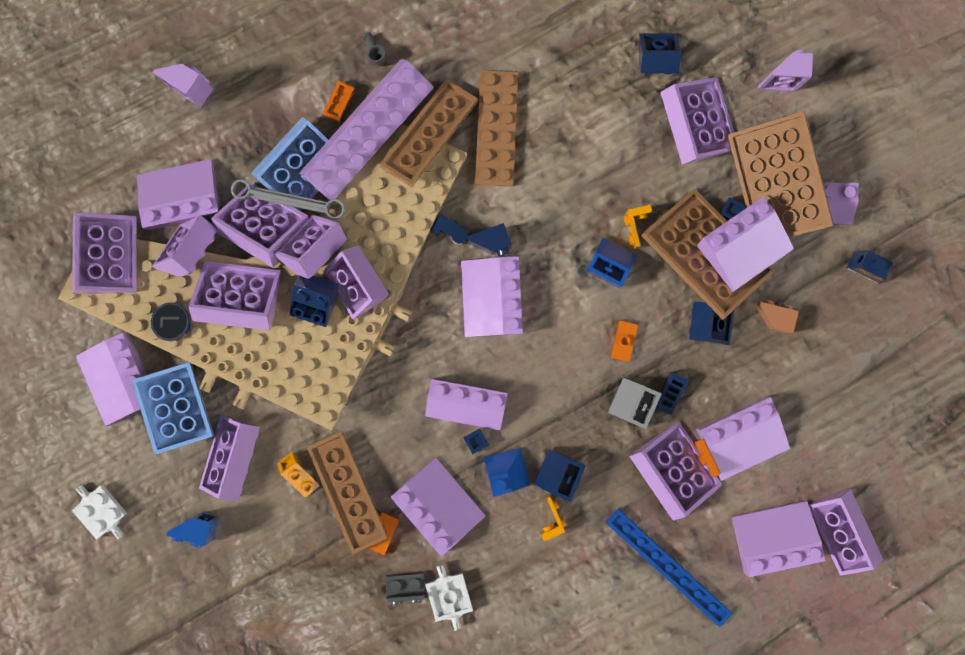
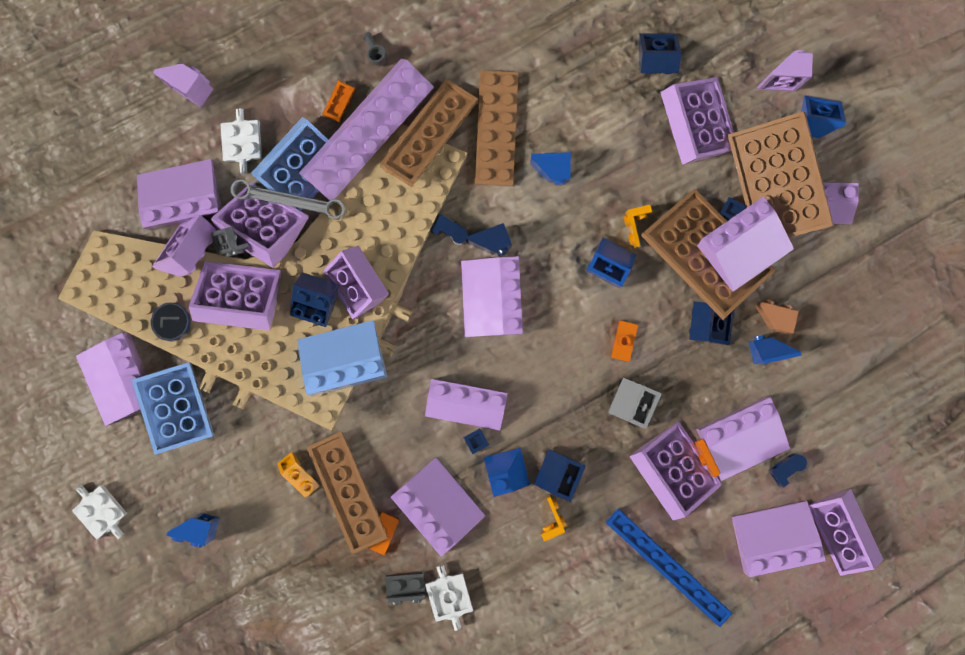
lavender slope [72,212,136,294] -> none
lavender slope [199,415,260,502] -> none
lavender slope [274,215,347,279] -> none
dark blue slope [656,372,689,415] -> none
dark blue torso [846,250,893,284] -> none
none -> dark grey bracket [211,227,249,257]
none -> white plate [221,108,262,174]
none -> light blue slope [298,320,387,397]
none -> blue slope [530,152,571,186]
none -> blue slope [749,335,802,364]
none -> dark blue leg [768,453,807,488]
none -> blue slope [801,95,846,138]

